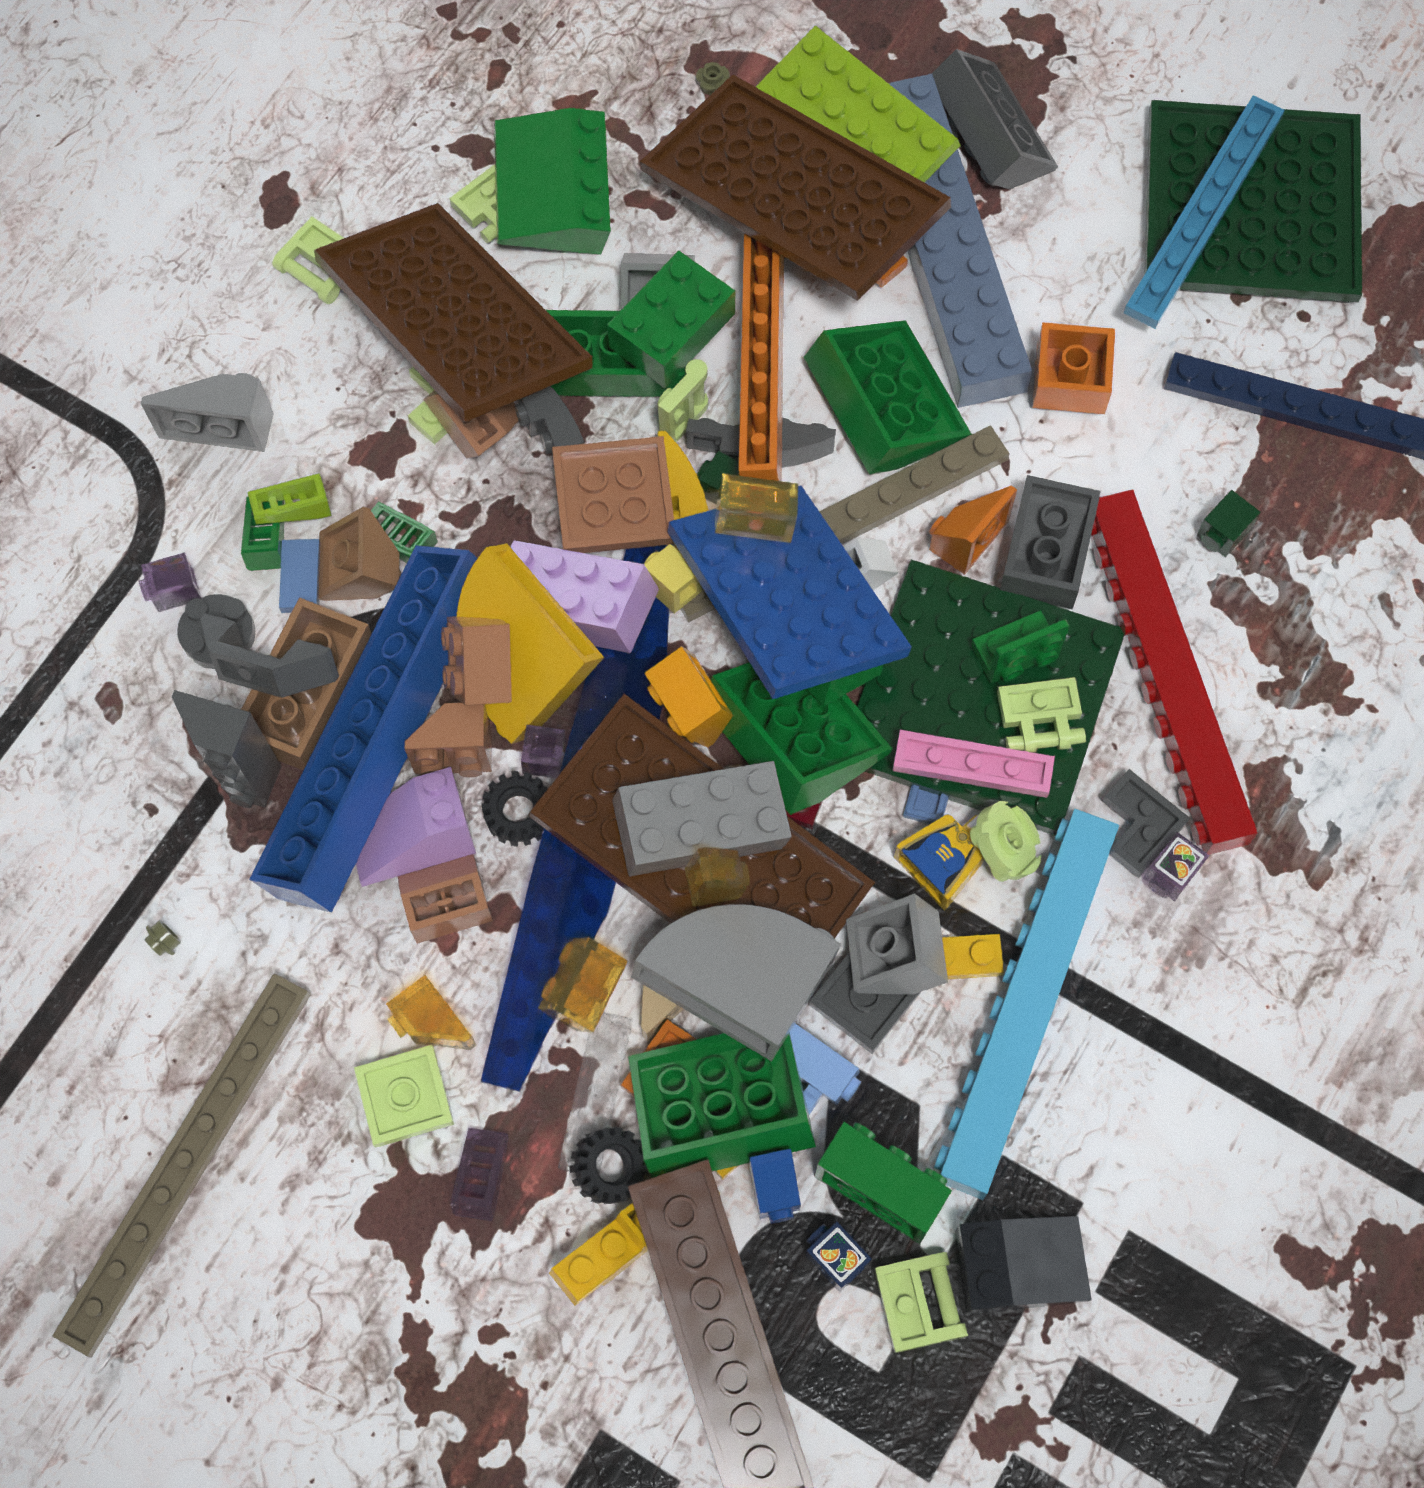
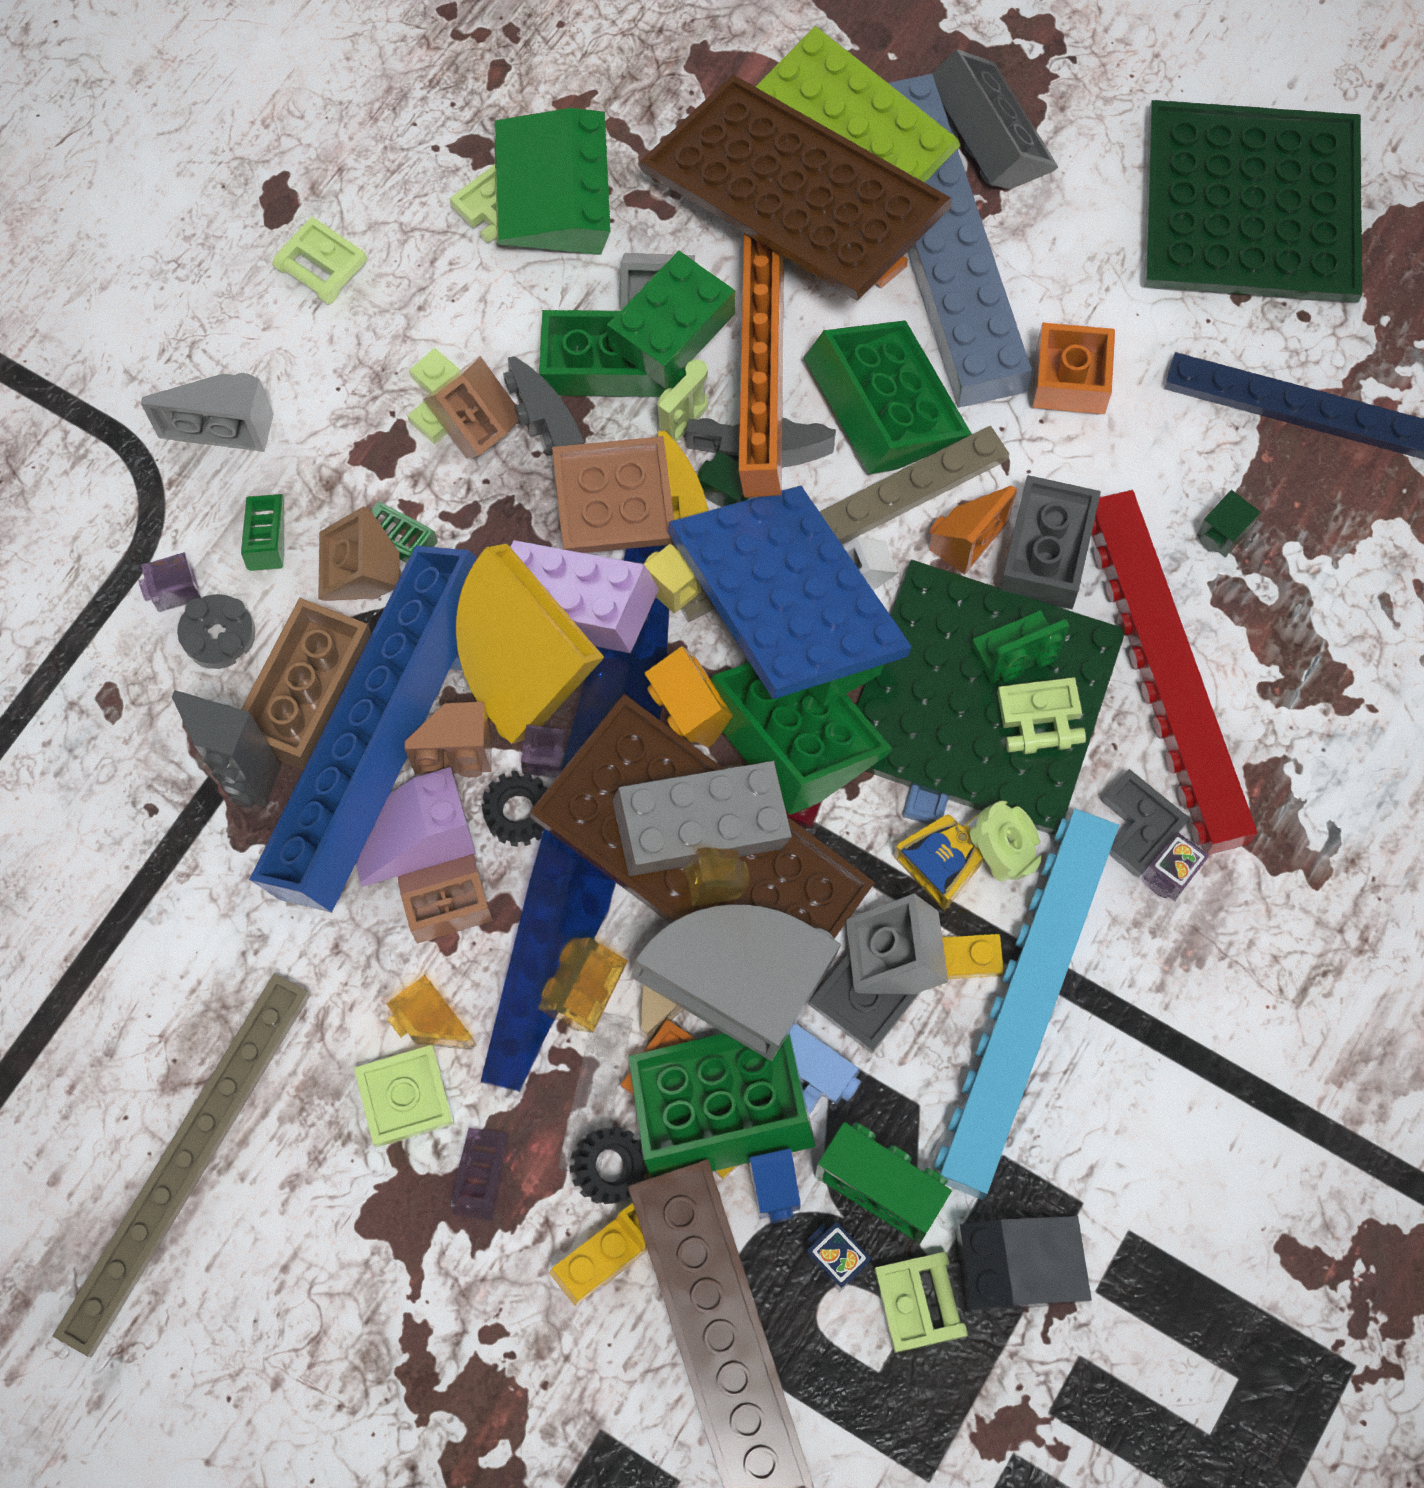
olive plate [144,920,181,956] -> none
dark grey slope [200,613,339,698] -> none
lime slope [247,473,332,524] -> none
medium blue tile [279,539,320,613] -> none
reddish brown plate [314,203,592,422] -> none
nougat slope [441,616,512,705] -> none
olive plate [696,62,730,95] -> none
clear yellow brick [715,474,798,543] -> none
bright pink plate [893,730,1055,798] -> none
dark azure plate [1123,95,1284,329] -> none

